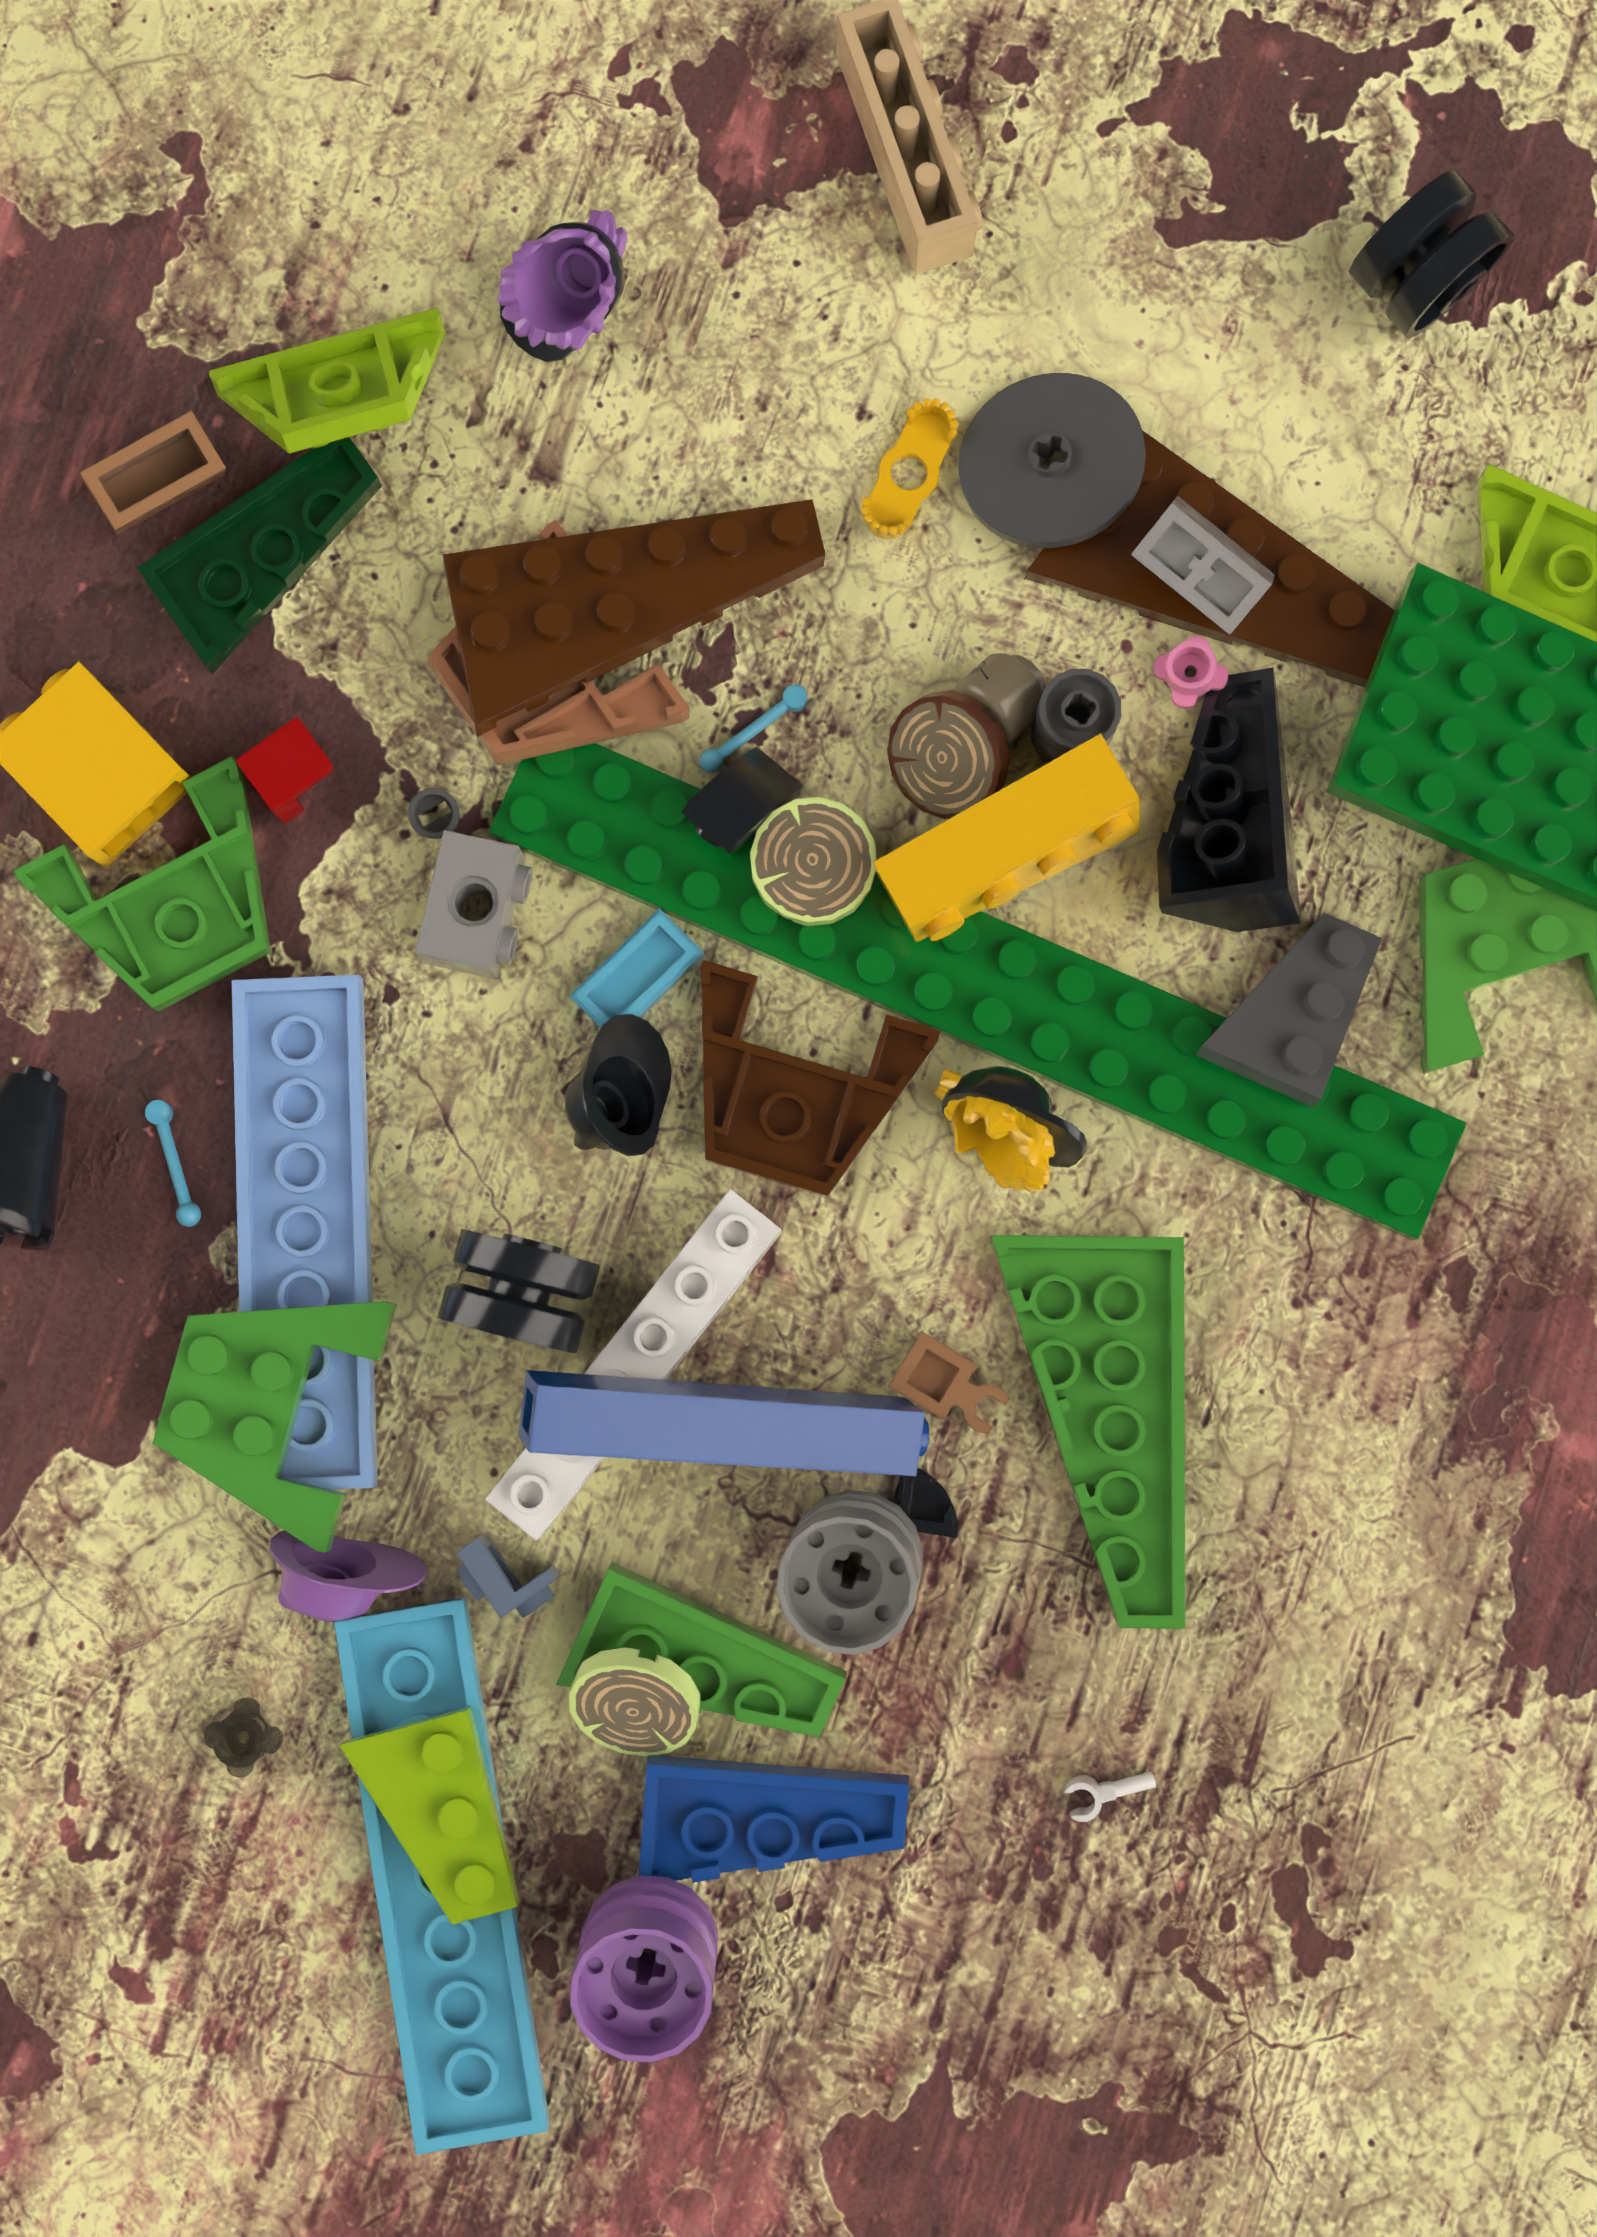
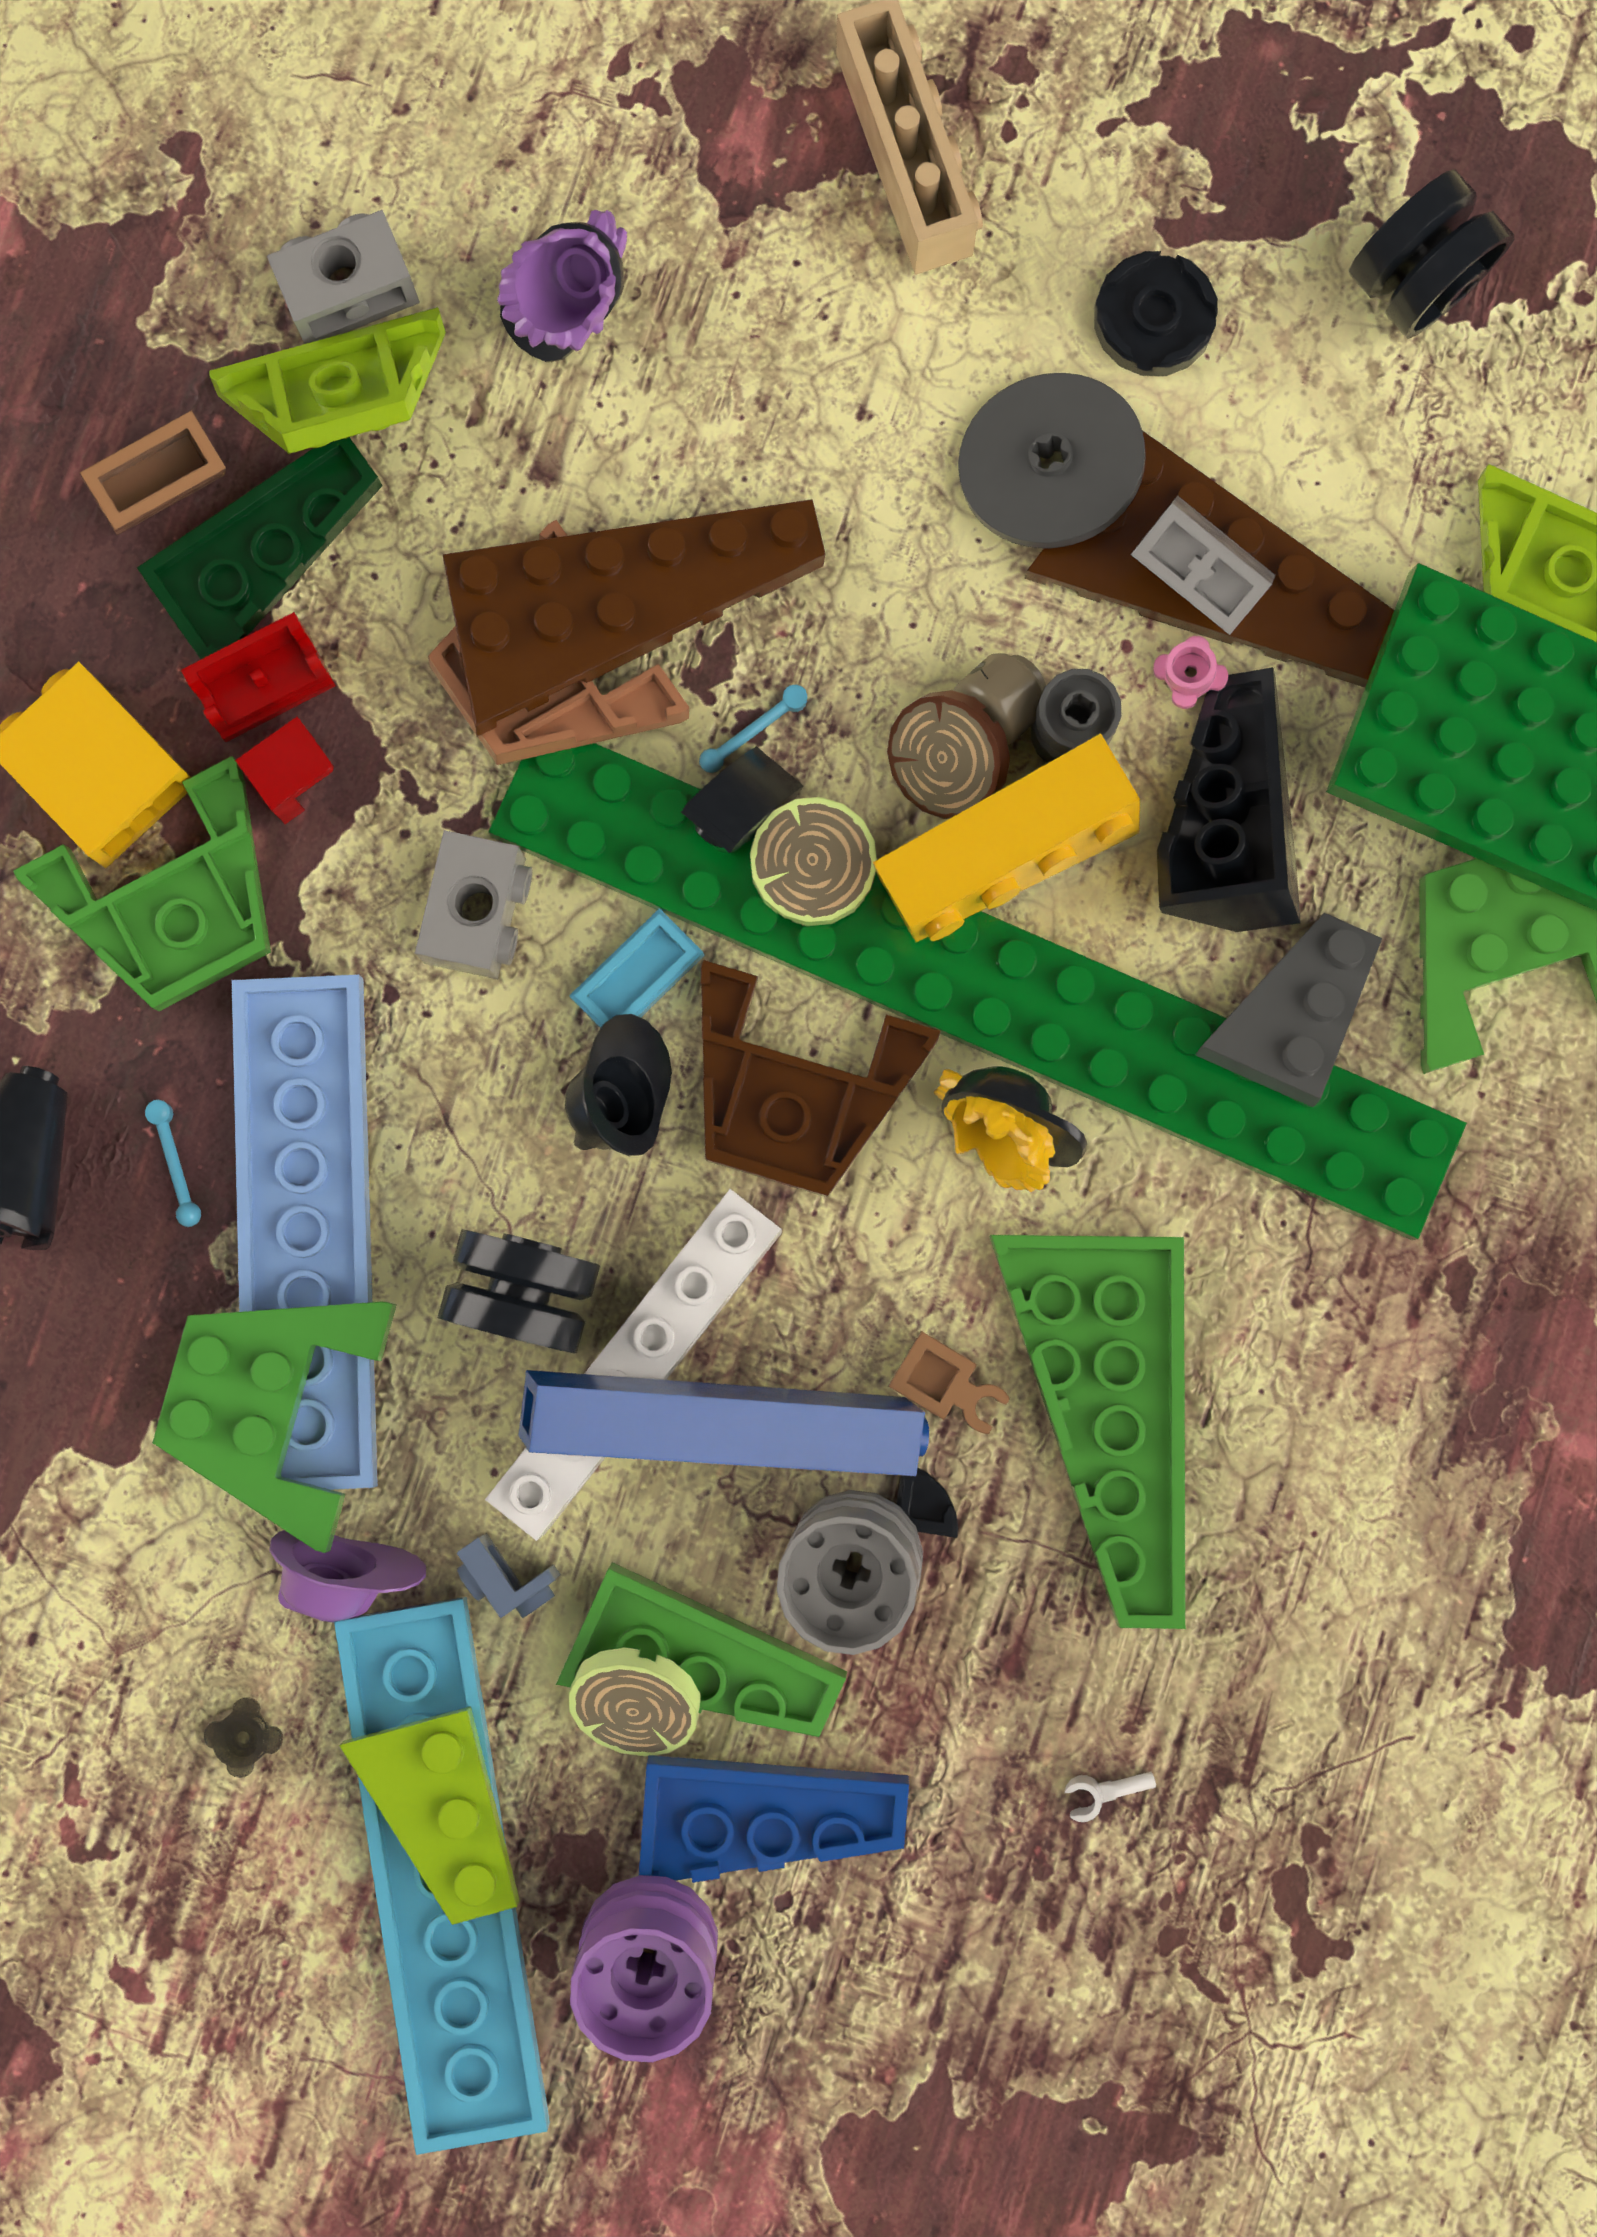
dark grey hinge [408,788,460,839] -> none
yellow piece [861,398,958,539] -> none
none -> red hinge [181,612,336,742]
none -> light grey brick [267,210,420,344]
none -> black tile [1094,251,1218,376]

